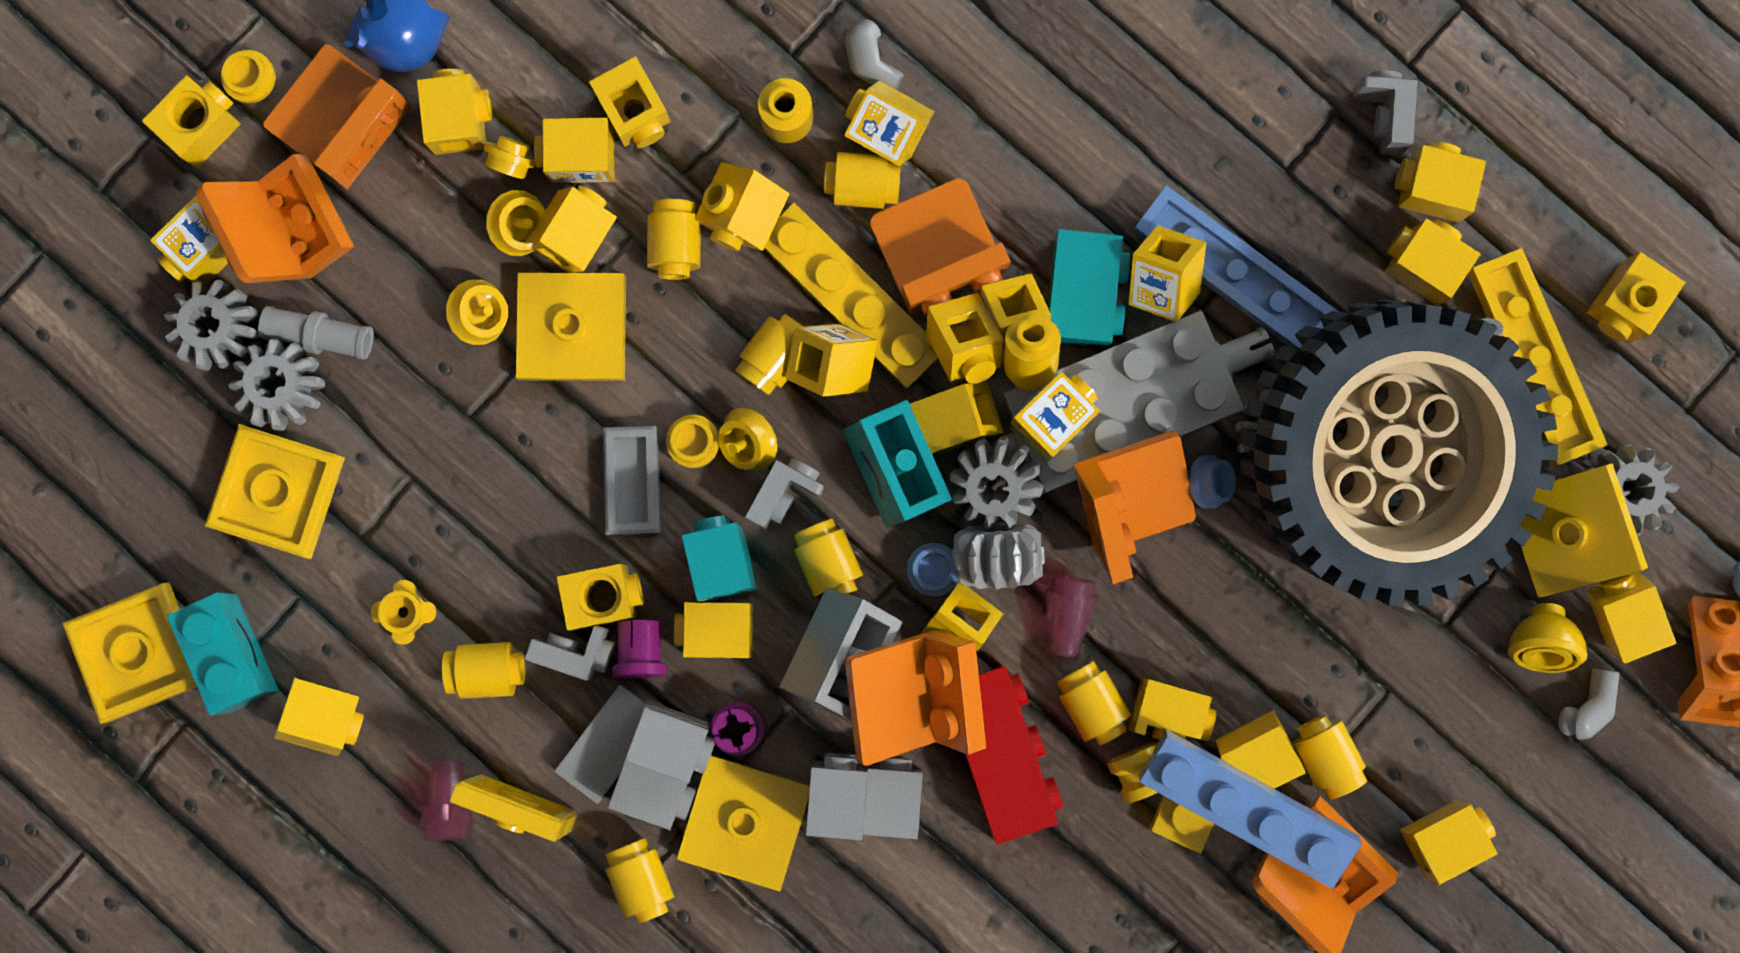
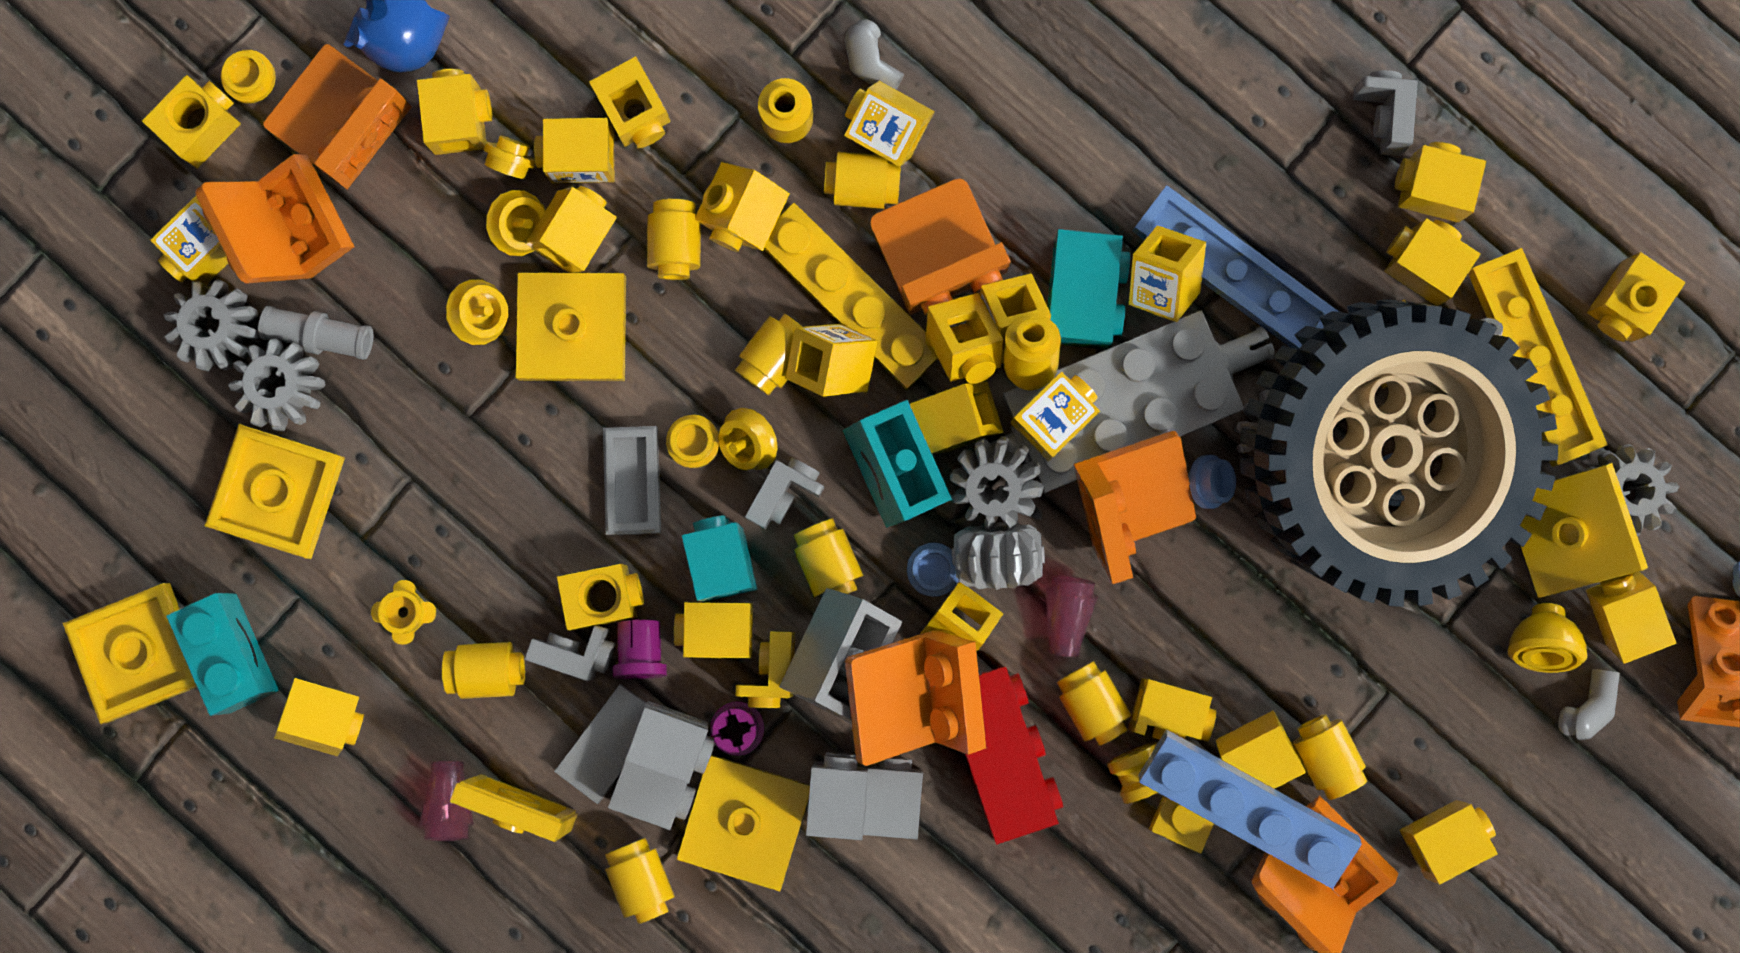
none -> yellow bracket [735,631,795,708]

